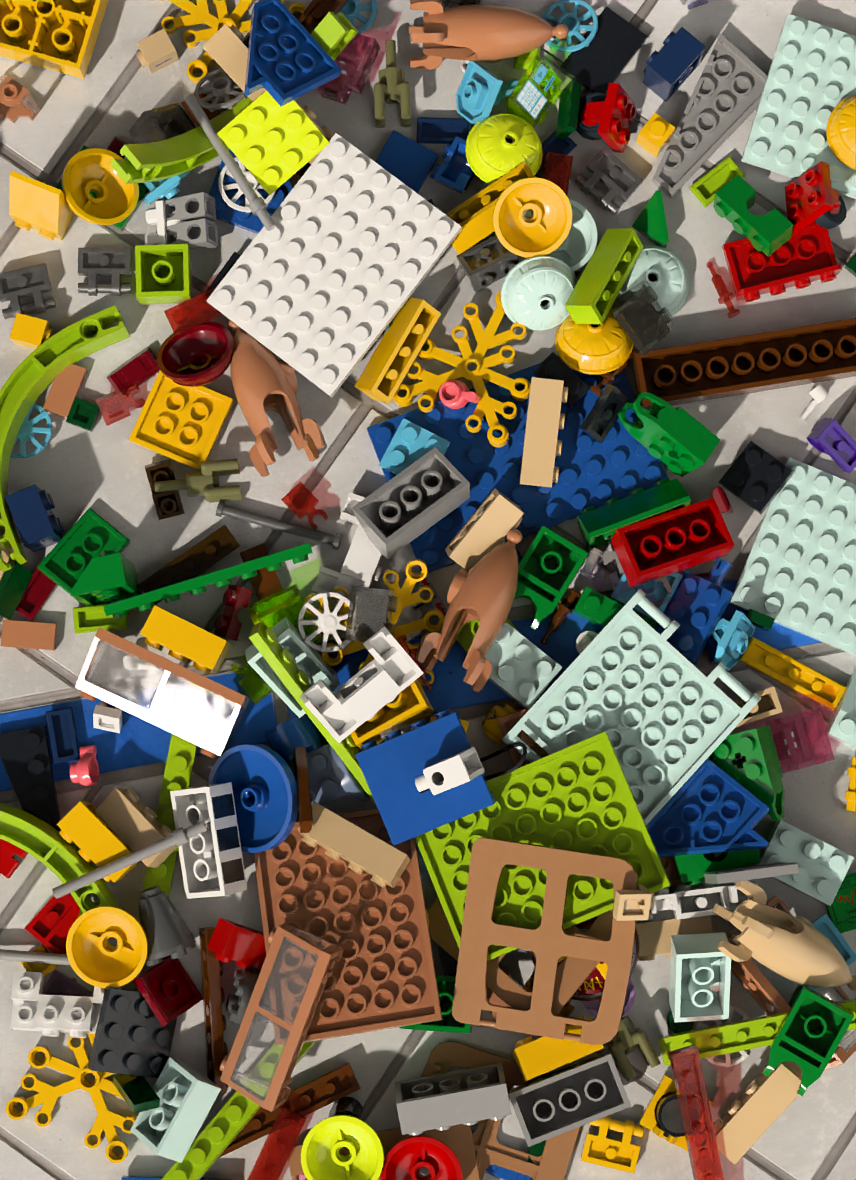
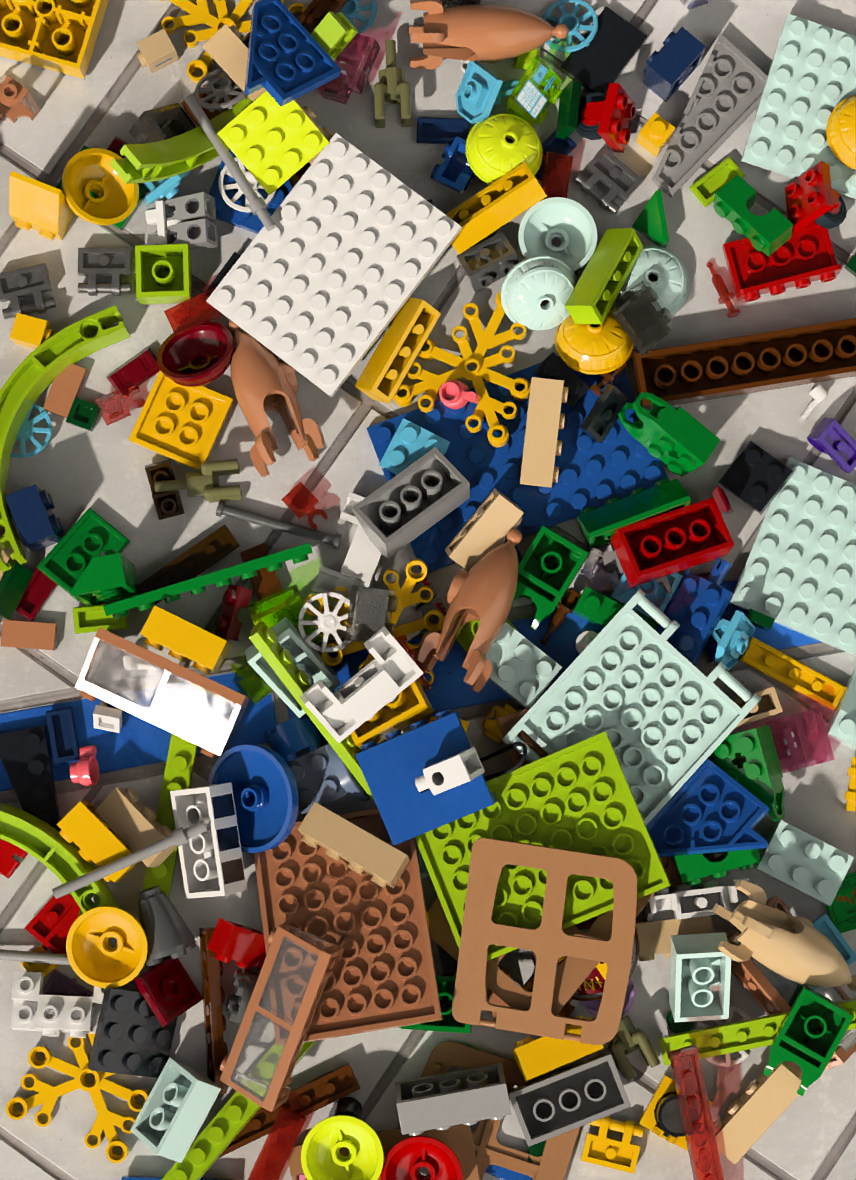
dark green tile [113,1074,160,1113] -> none
reddish brown tile [293,747,313,833] -> none
blue tile [375,130,439,194] -> none
yellow hat [493,177,572,258] -> none
tan bracket [613,884,653,921] -> none
light grey tile [704,862,799,884] -> none

